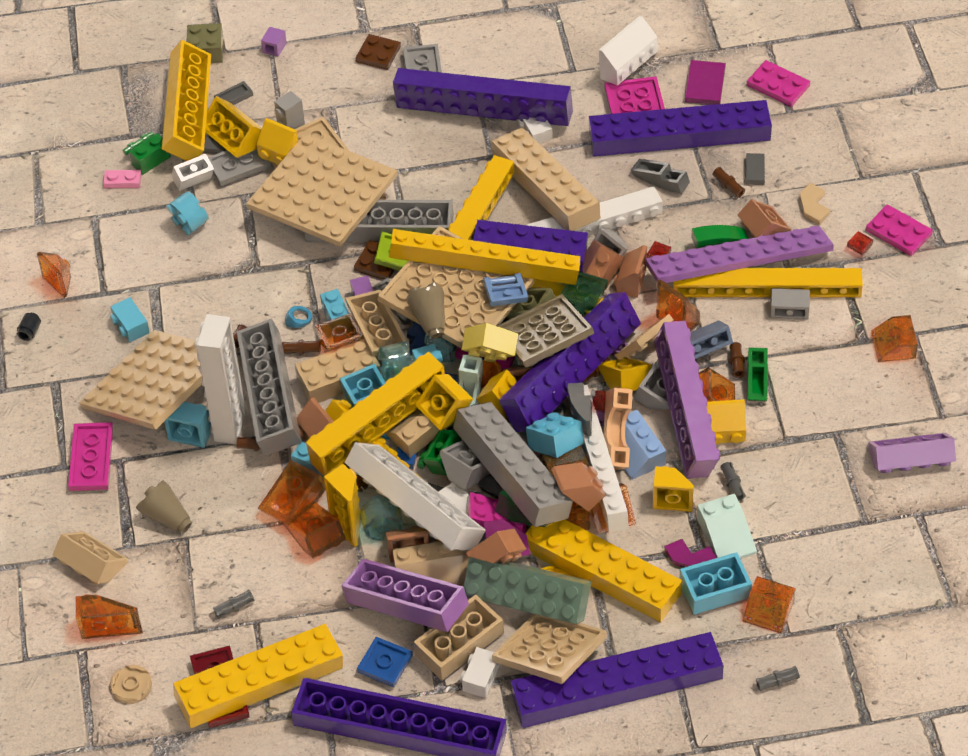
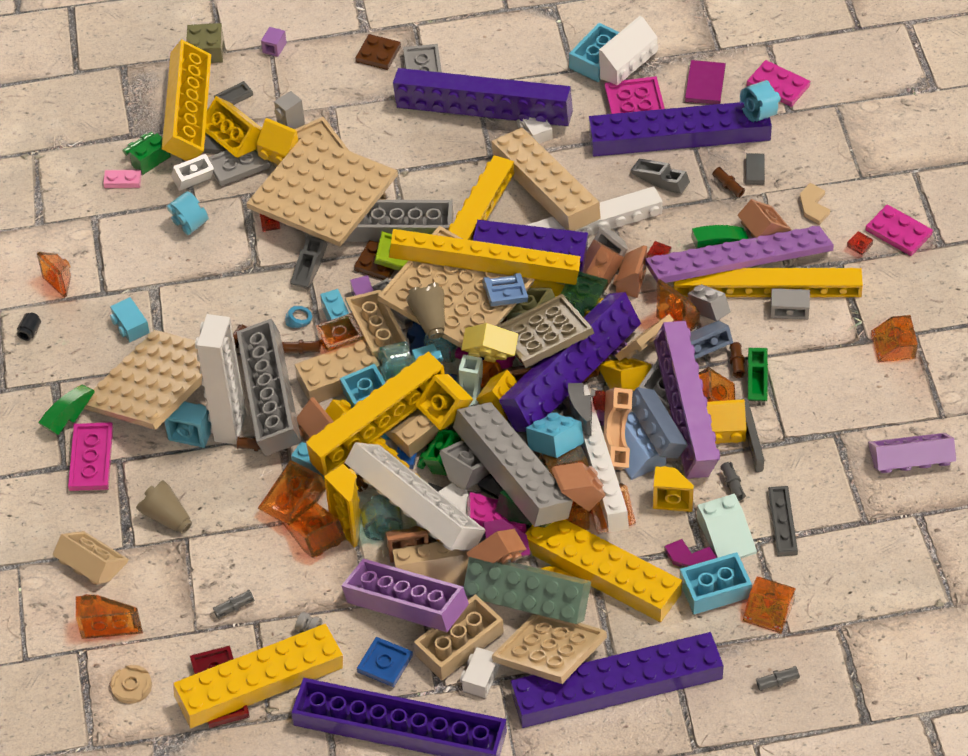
none -> green slope [38,384,95,435]
none -> clear red plate [260,214,280,232]
none -> dark grey slope [291,236,327,288]
none -> light grey wheel [295,611,323,633]
none -> medium azure brick [569,23,620,82]
none -> sand blue brick [632,387,688,459]
none -> light grey brick [688,284,731,322]
none -> medium azure brick [740,80,781,122]
none -> dark grey tile [740,398,764,472]
none -> dark grey tile [768,486,798,556]

